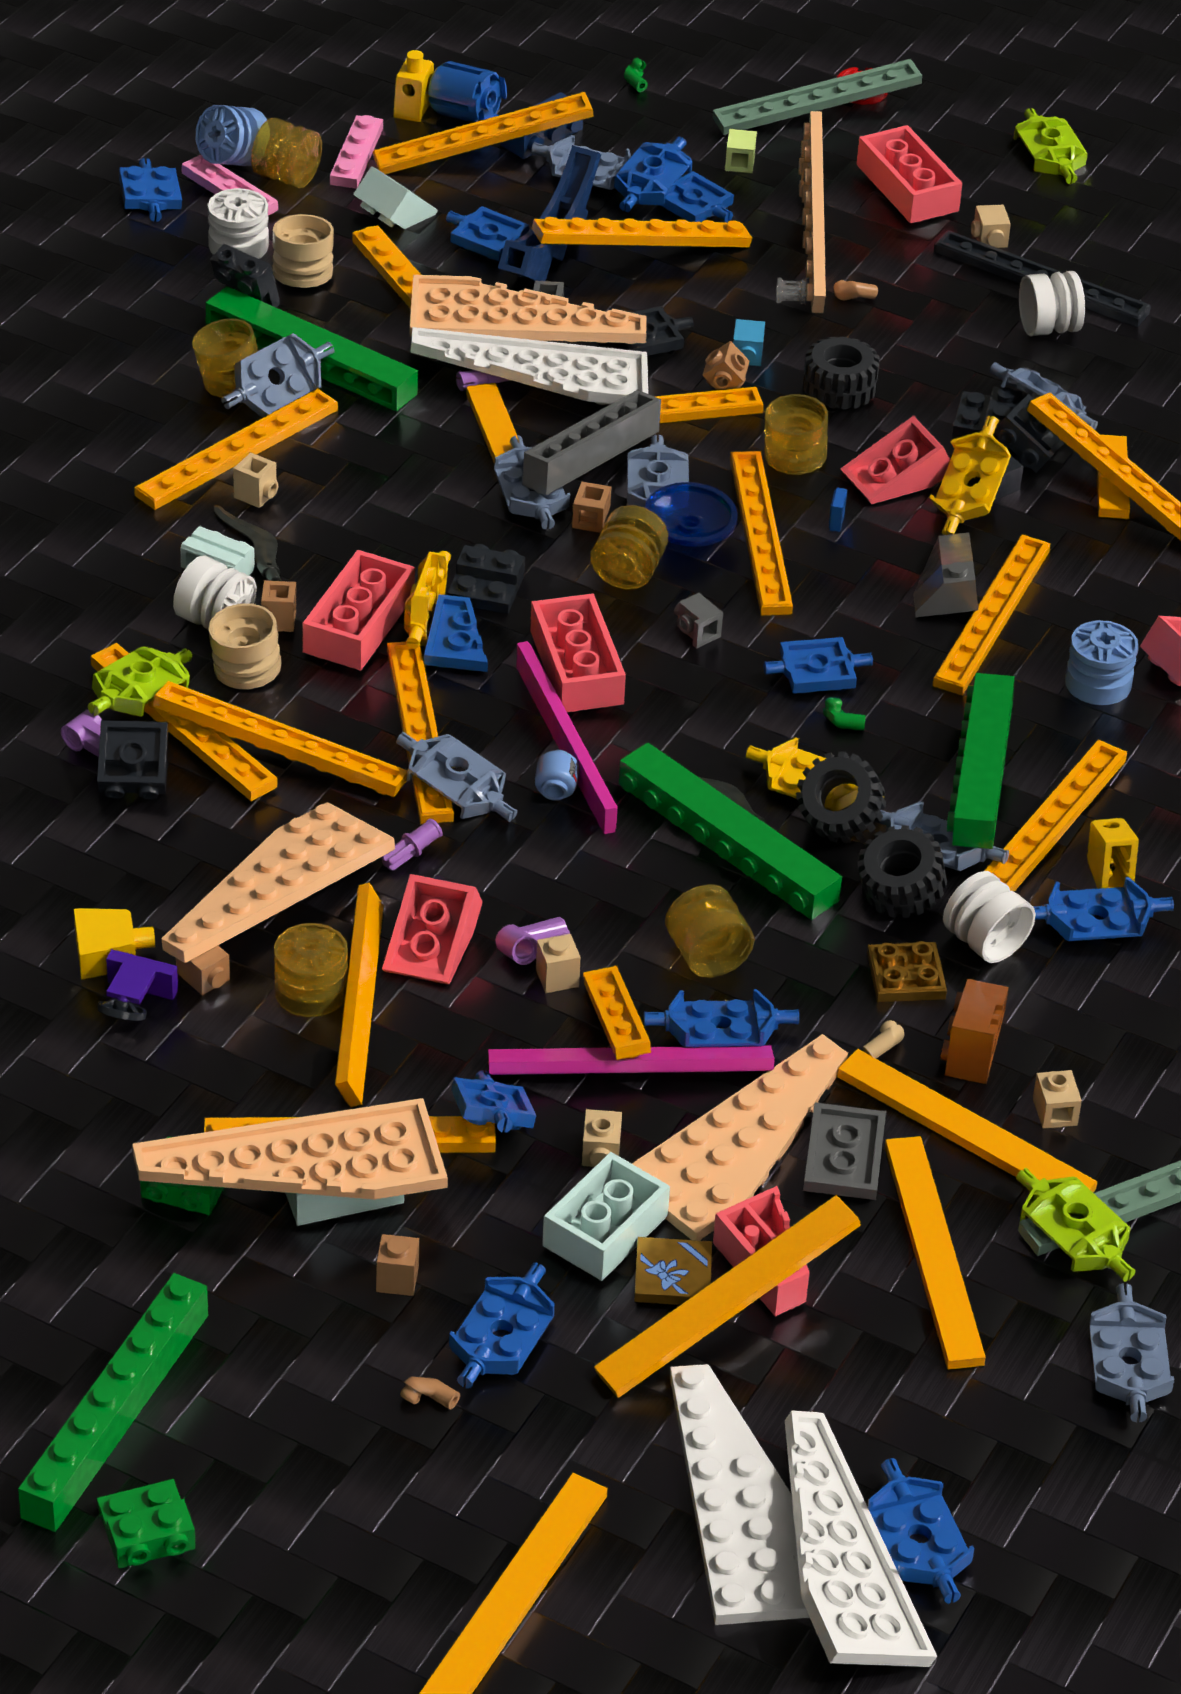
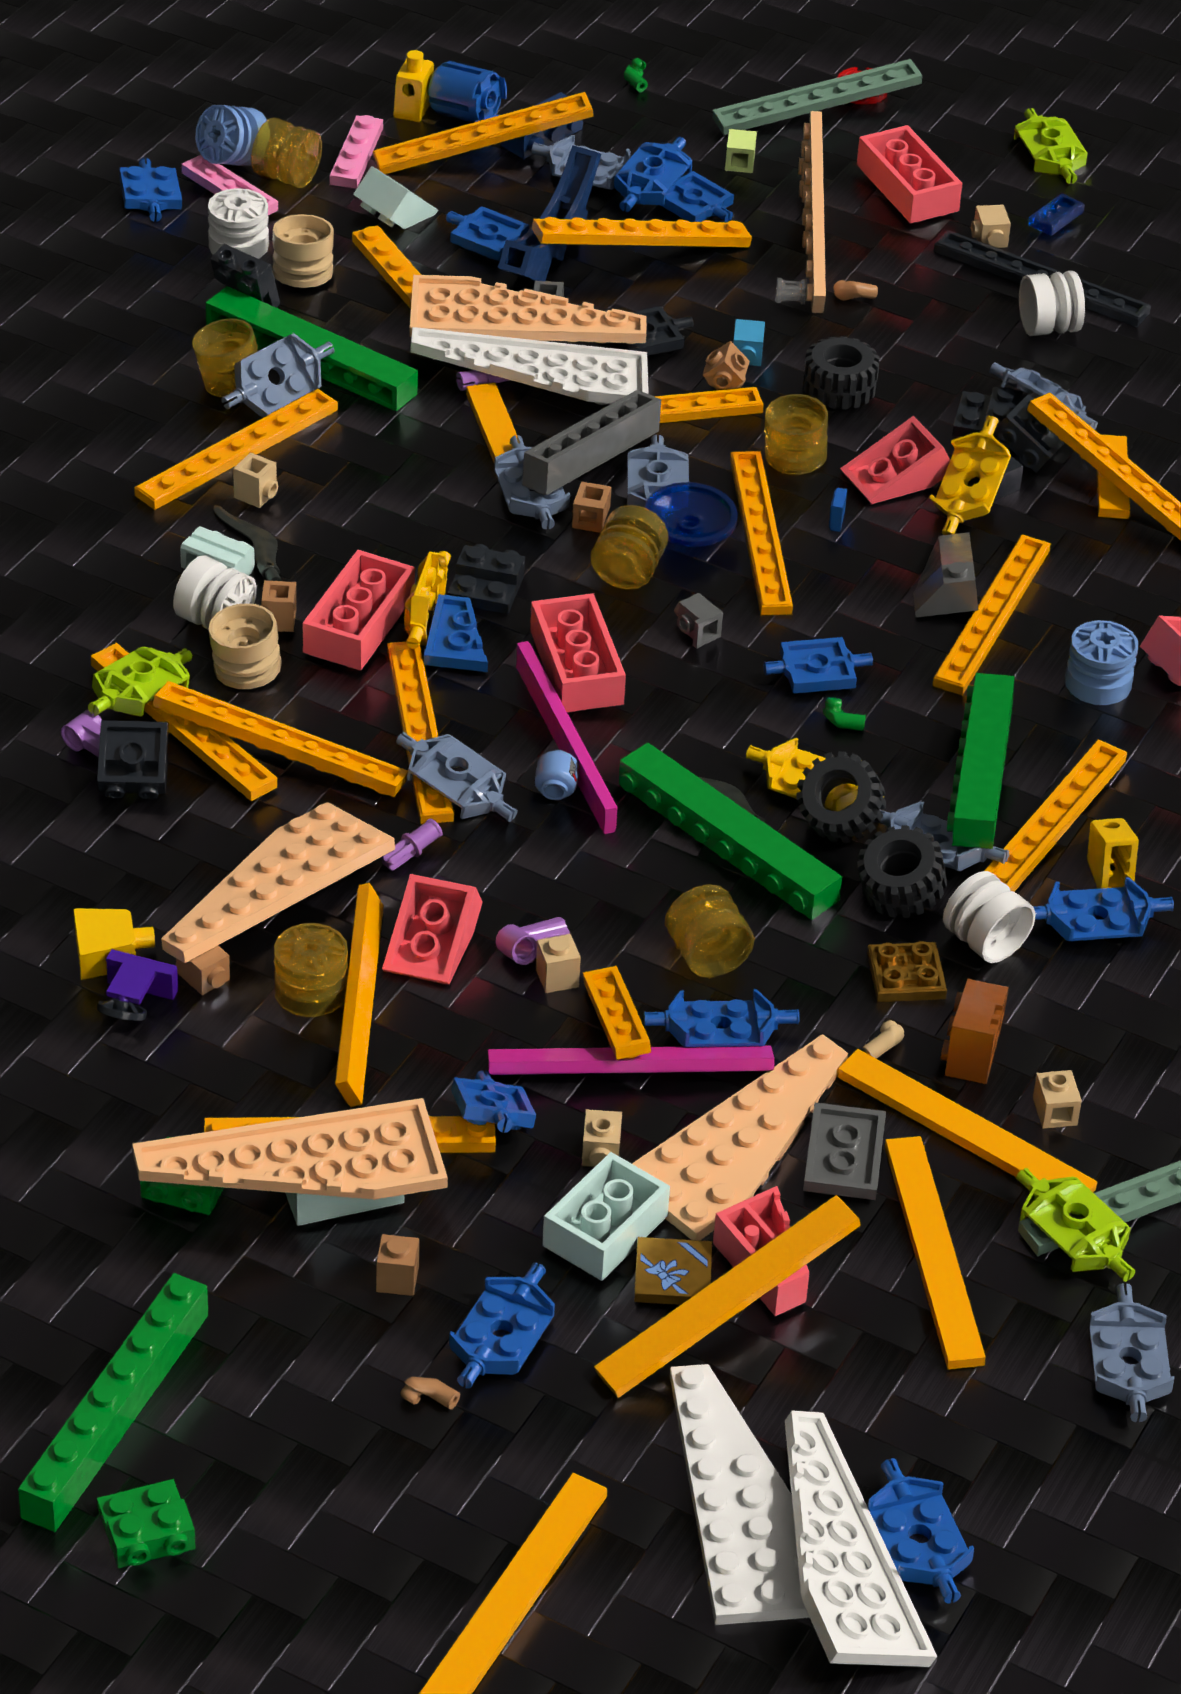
none -> clear blue plate [1028,193,1085,236]

